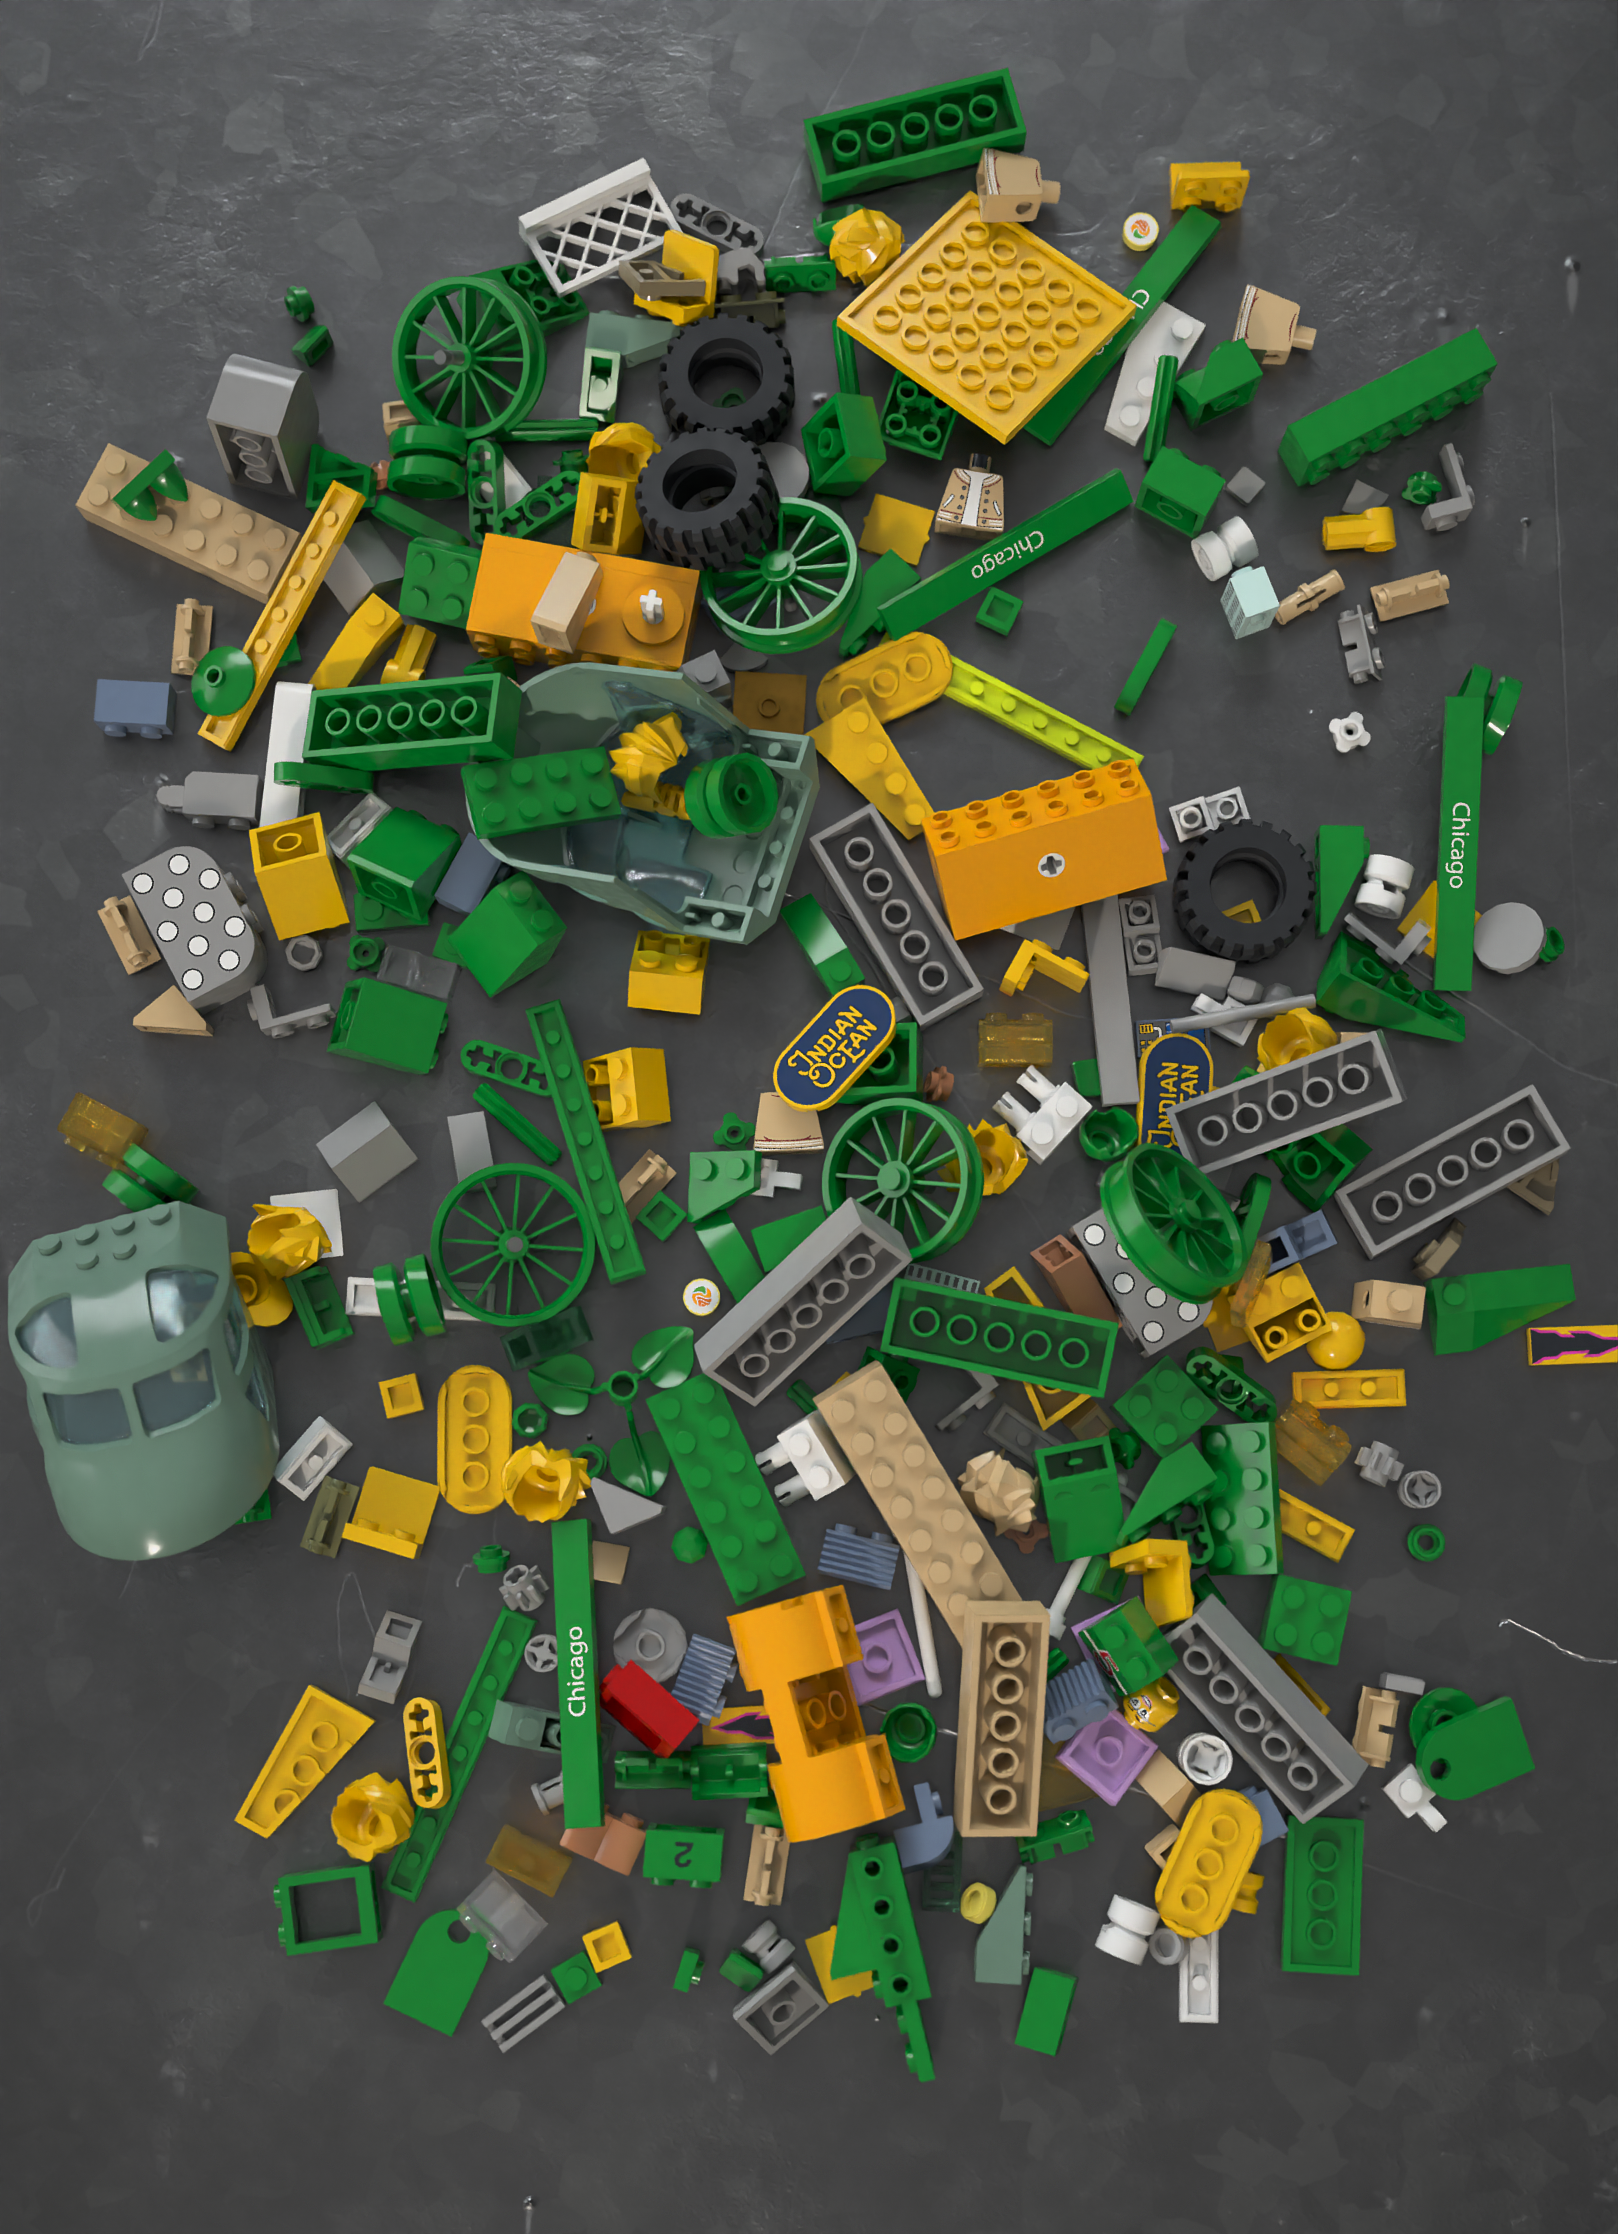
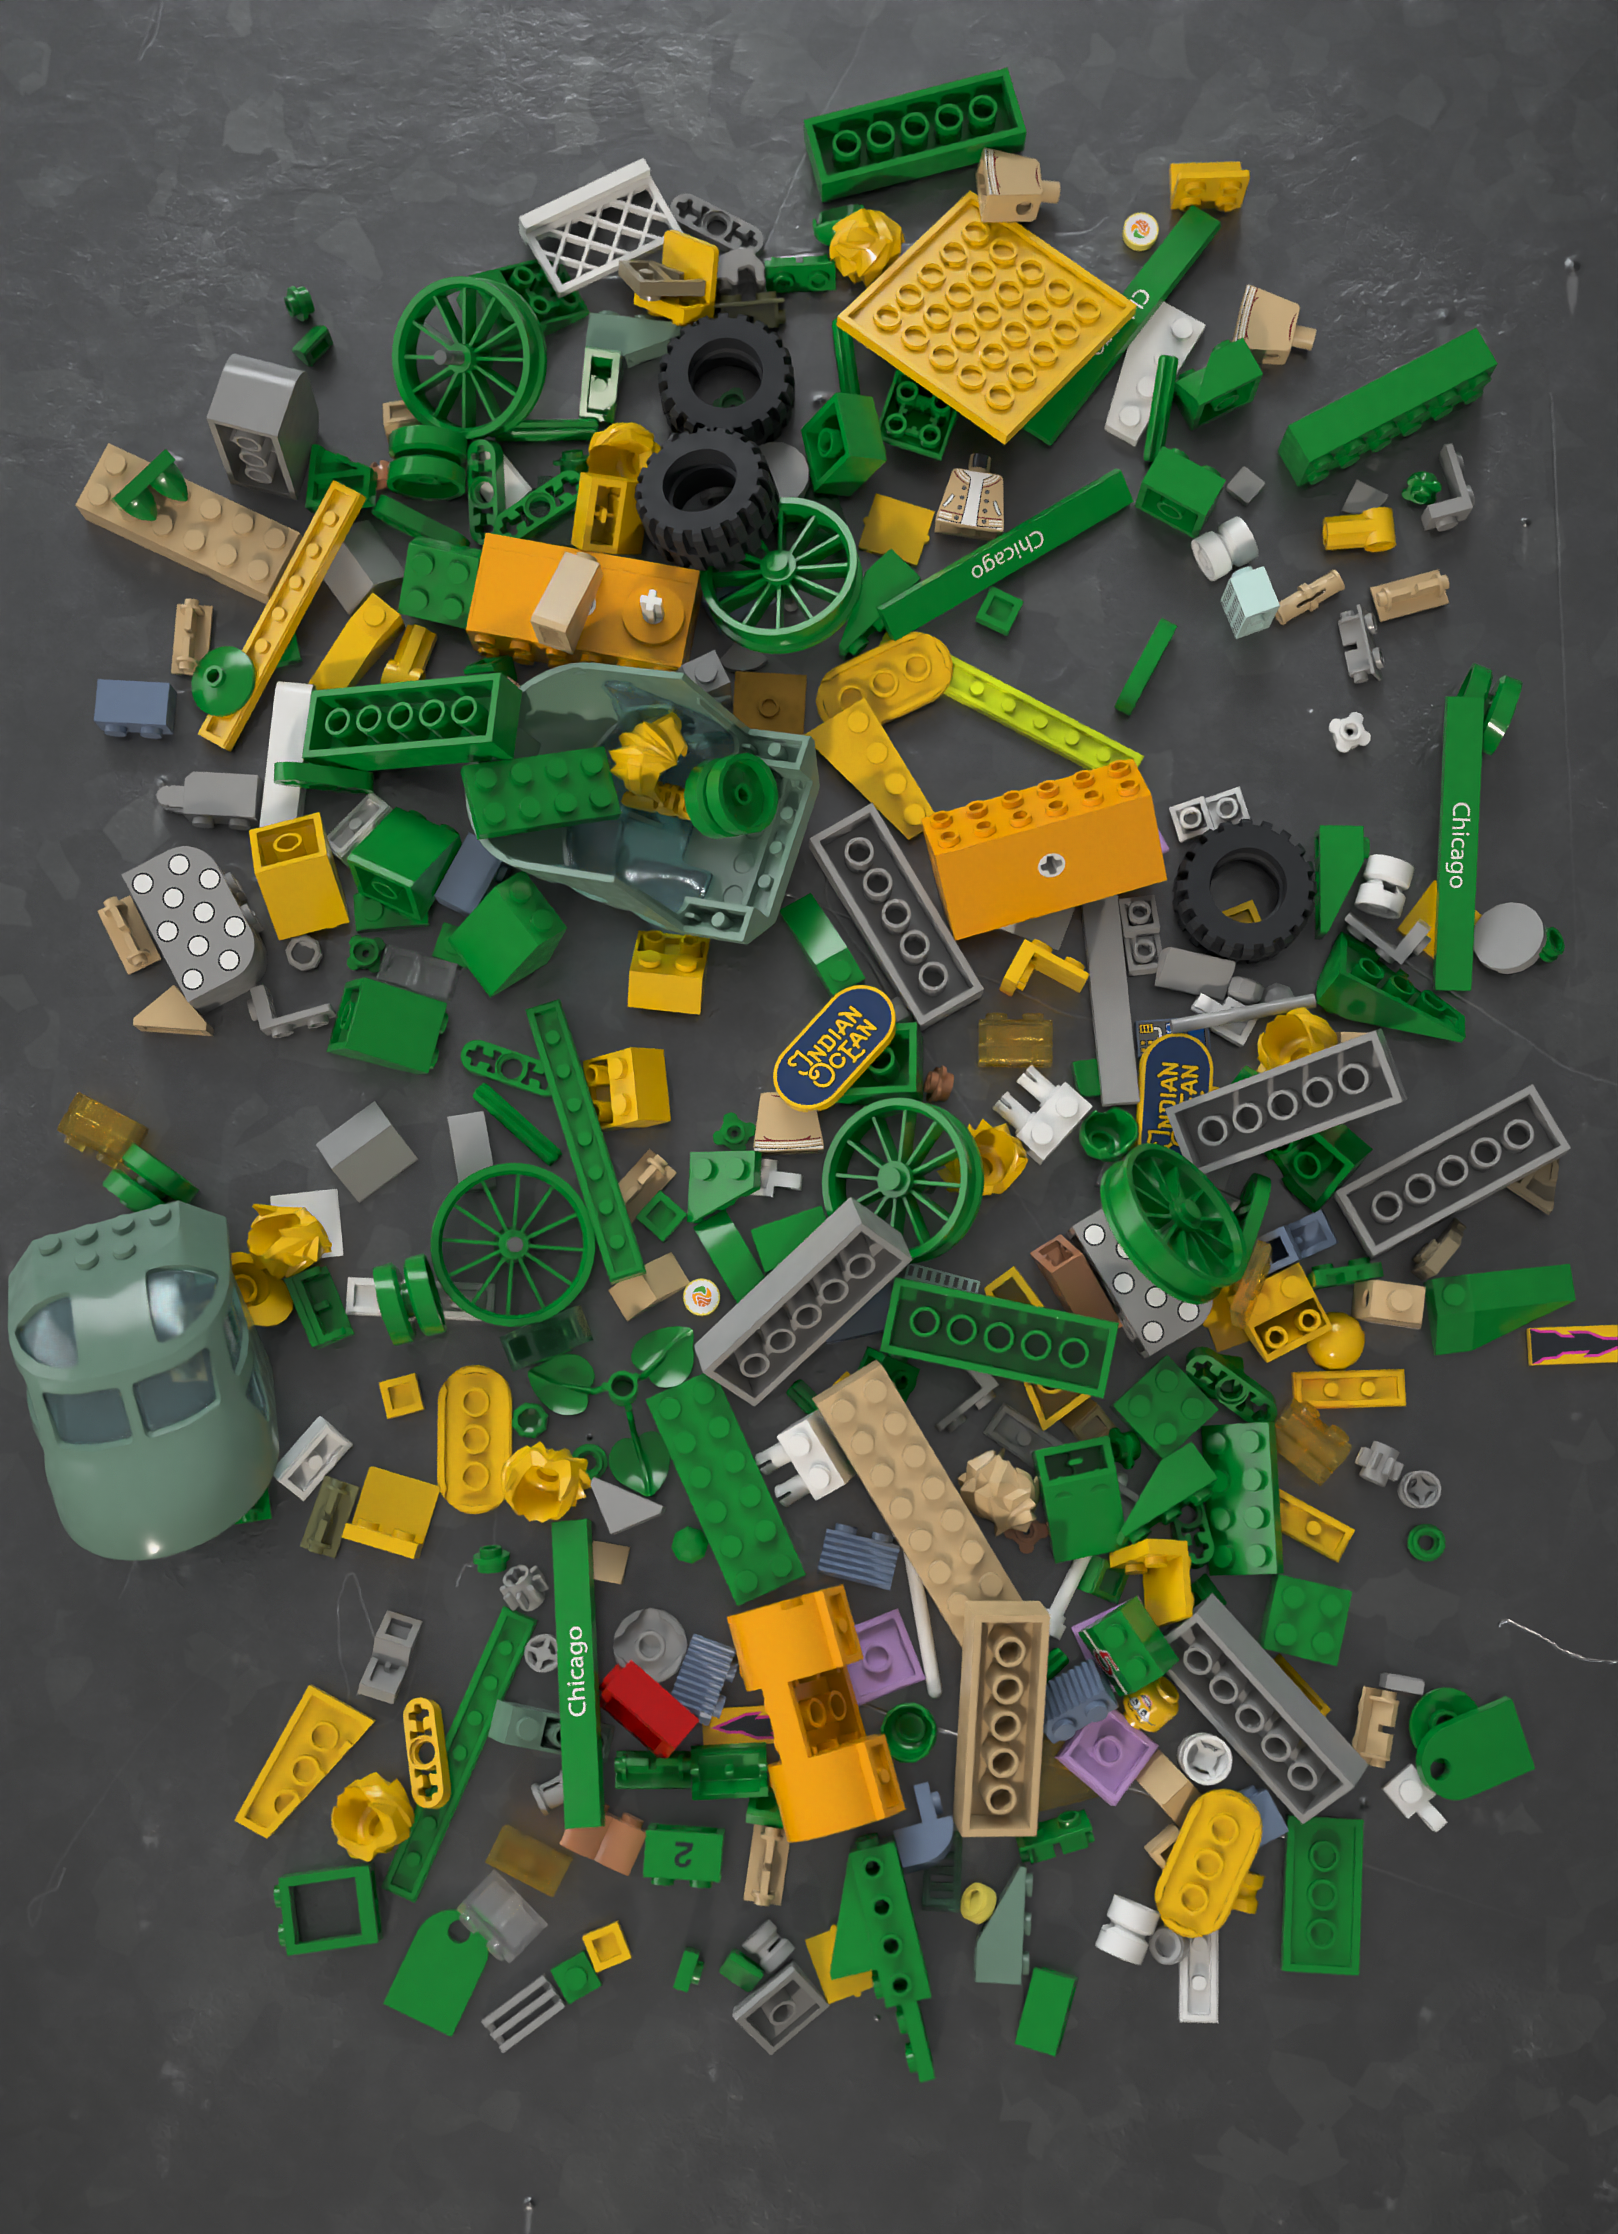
none -> tan slope [609,1252,690,1322]
none -> green wing [1306,1257,1384,1290]

